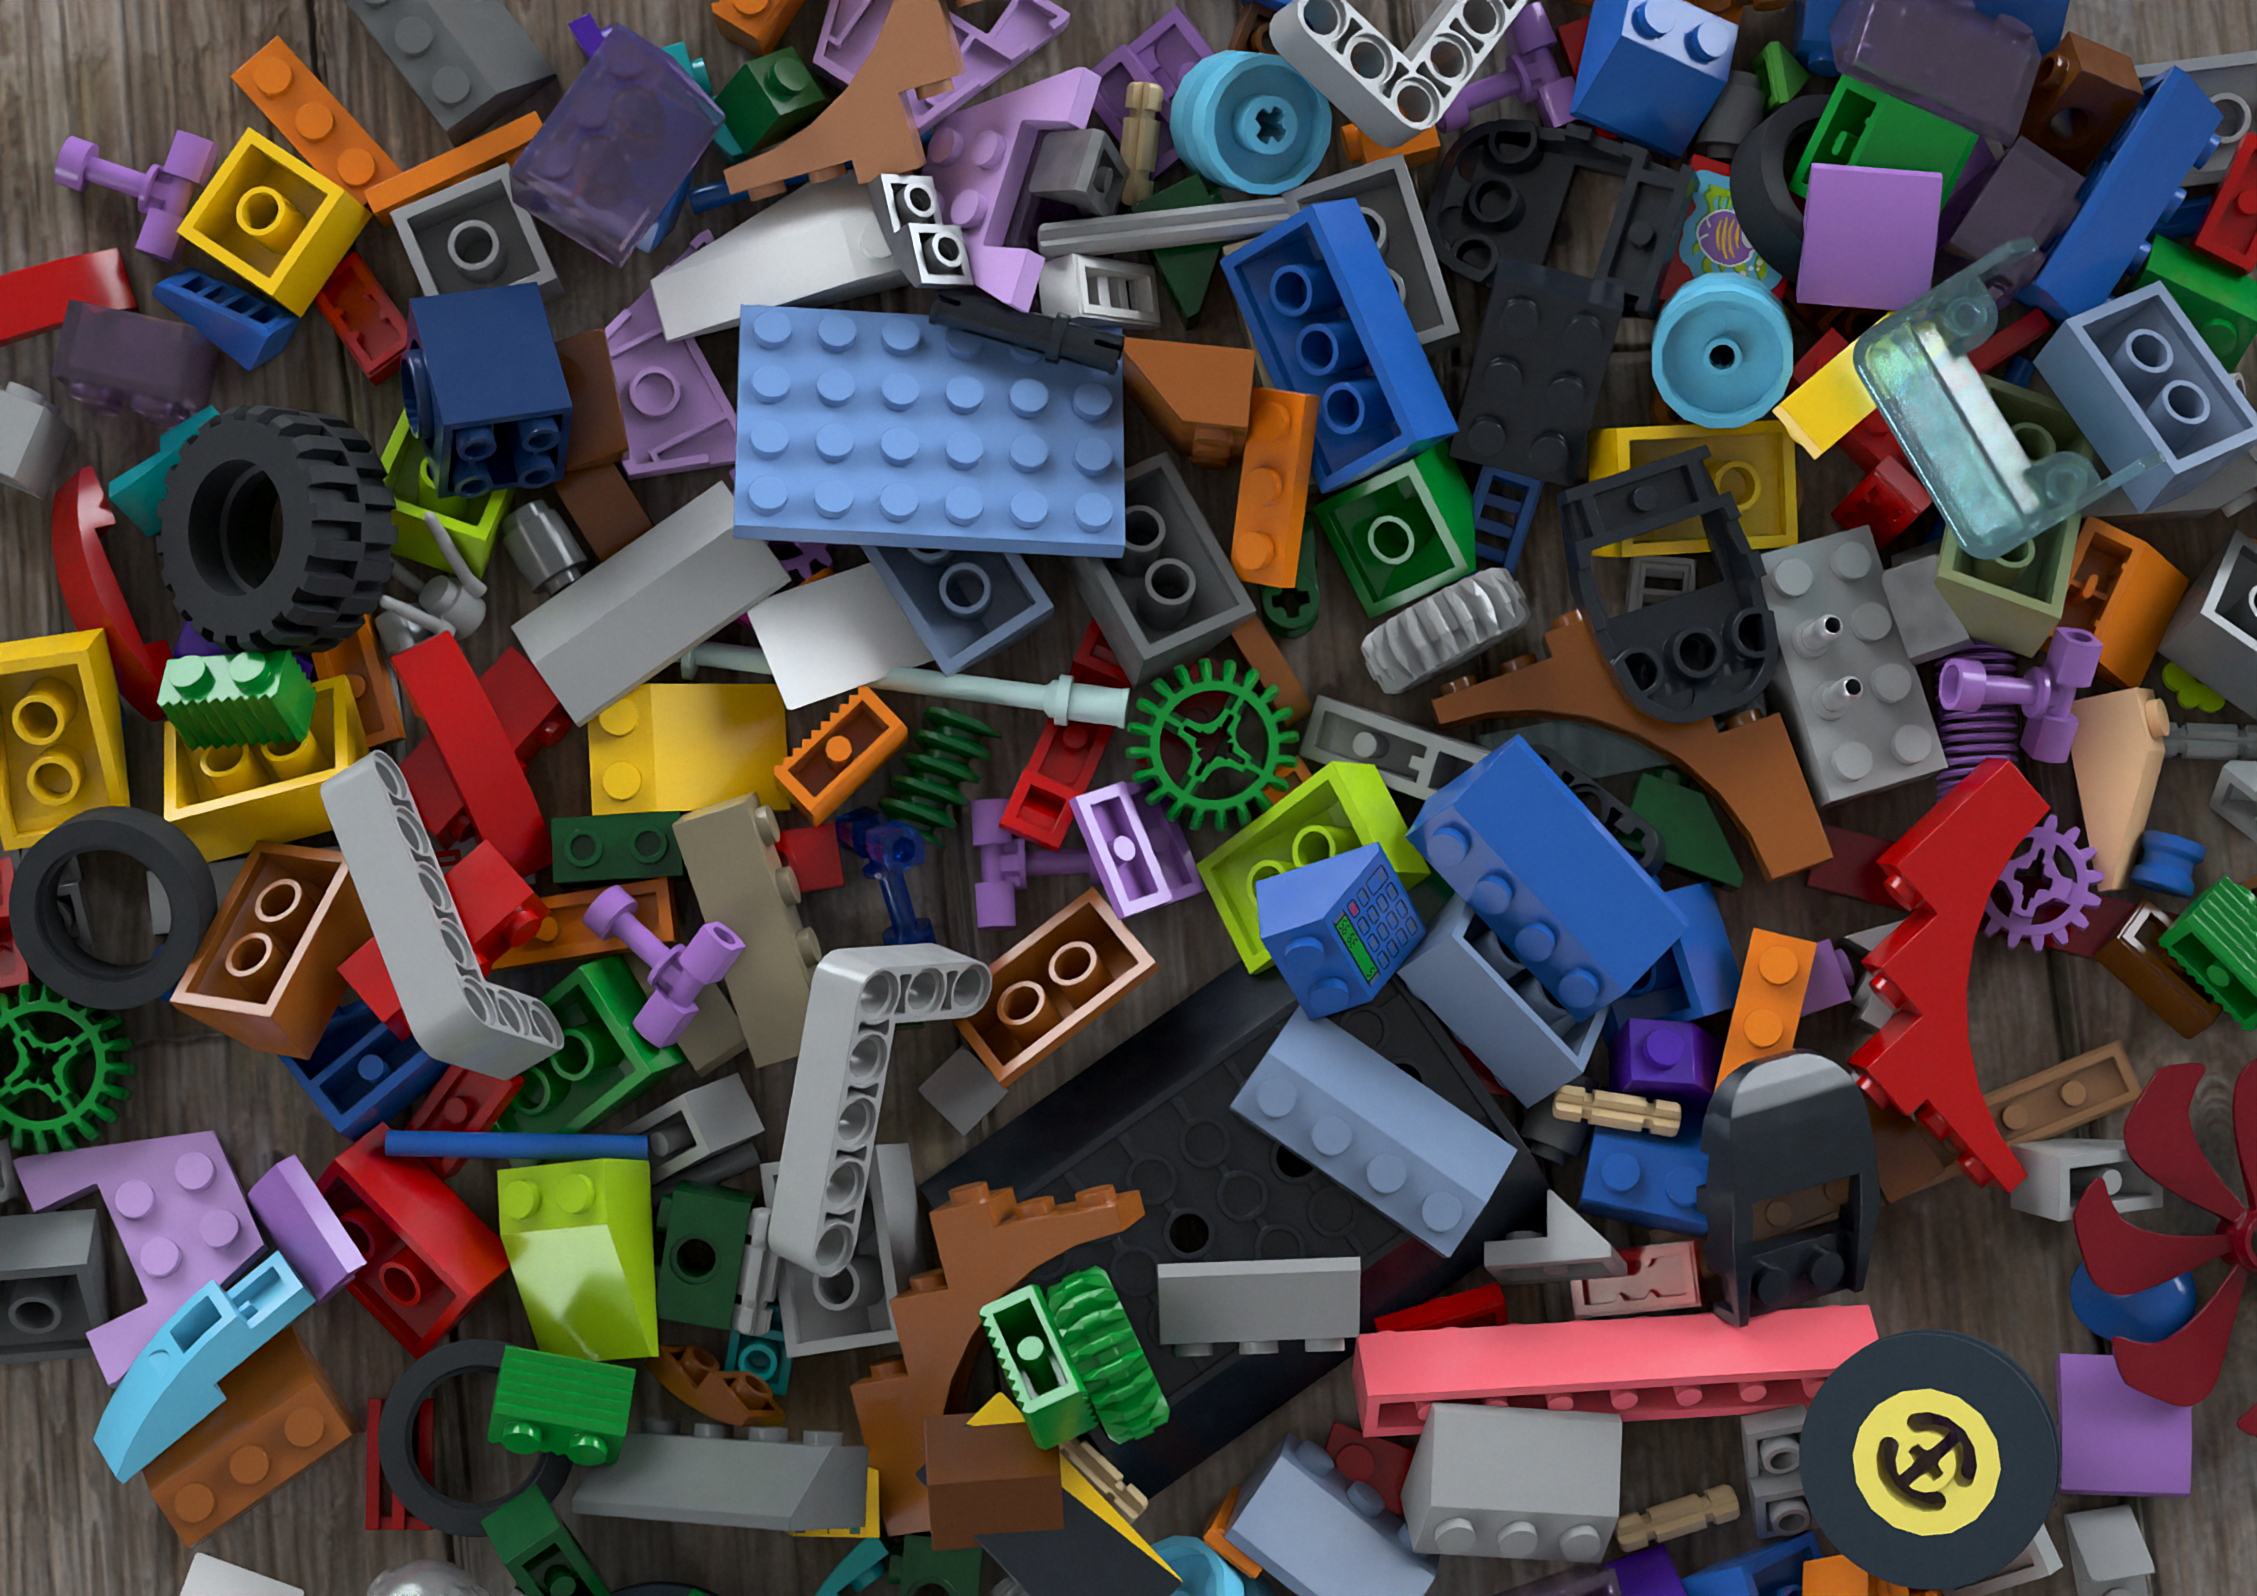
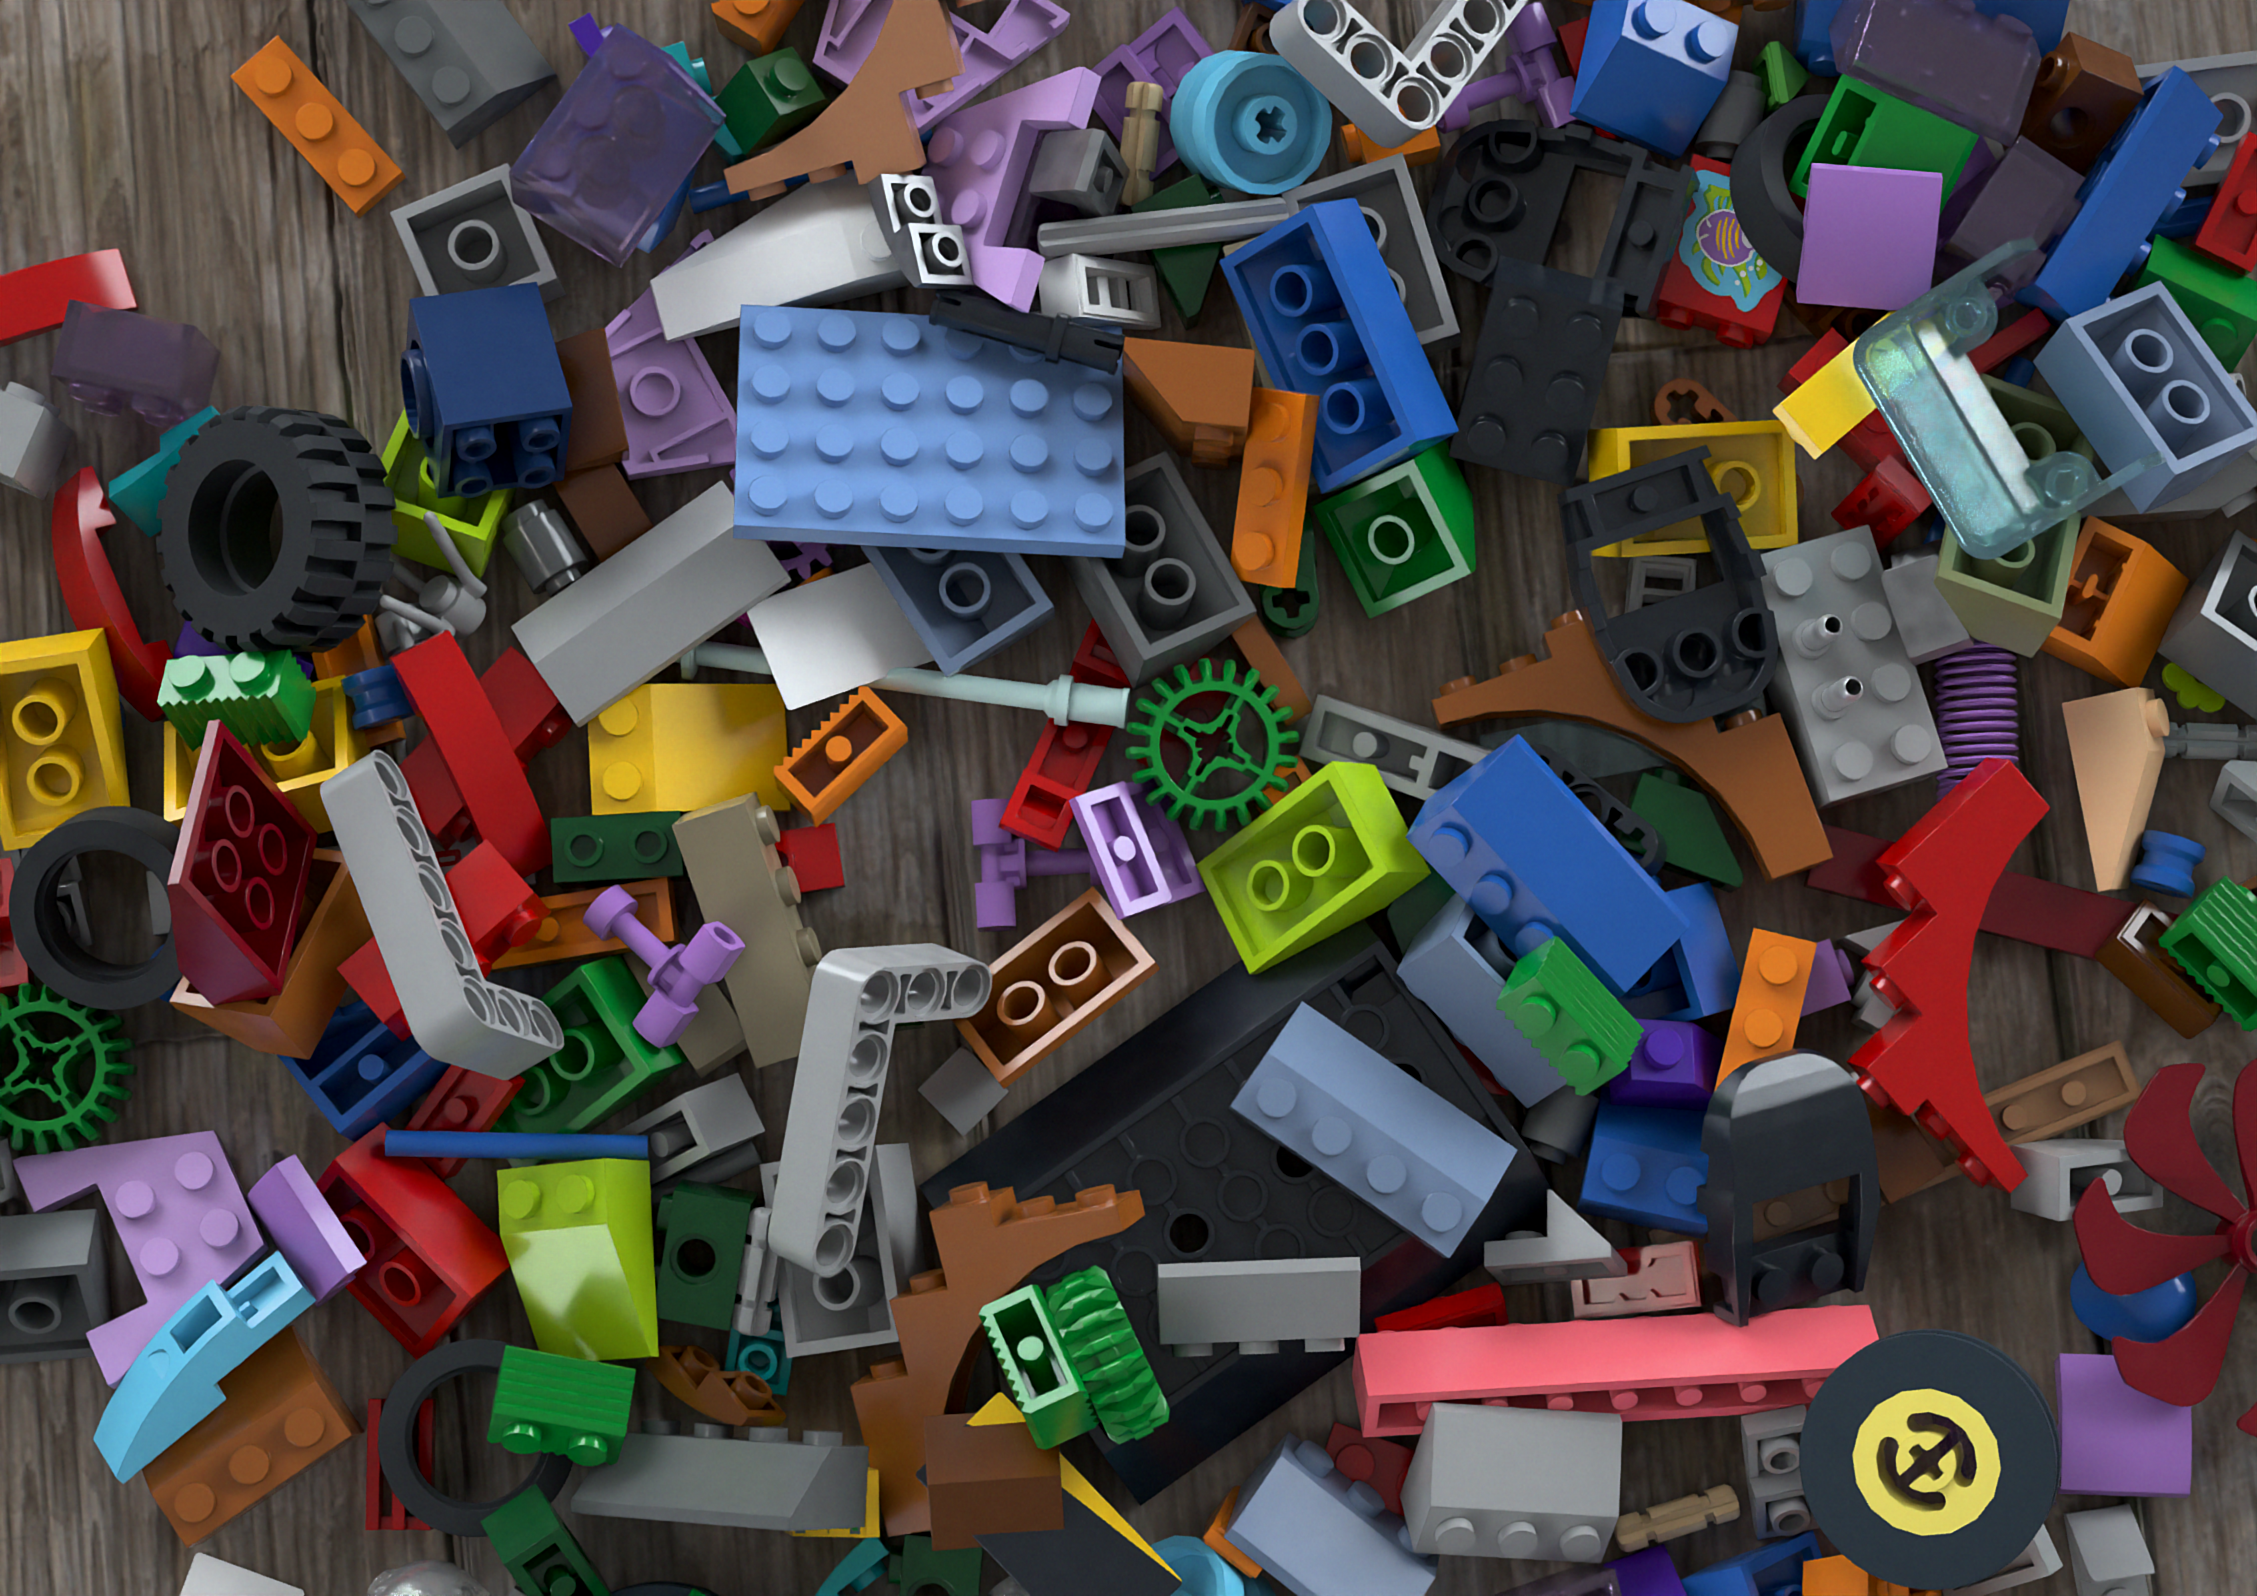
medium lavender bar [55,130,220,266] -> none
blue slope [151,266,300,371] -> none
yellow brick [176,127,373,318] -> none
red plate [313,250,408,387] -> none
orange plate [363,111,553,228] -> none
clear blue bar [835,806,937,946] -> none
dark green piece [878,706,1002,851] -> none
tan axle [1059,1436,1148,1525] -> none
blue slope [1256,842,1426,1021] -> none
light grey gear [1360,567,1531,694] -> none
blue slope [1453,464,1545,583] -> none
tan axle [1552,1085,1682,1137] -> none
medium azure wheel [1652,272,1793,429] -> none
medium lavender bar [1939,627,2103,763] -> none
medium lavender gear [1983,814,2104,954] -> none
none -> dark red slope [167,719,318,1006]
none -> blue wheel [341,665,415,731]
none -> green brick [1496,936,1644,1096]

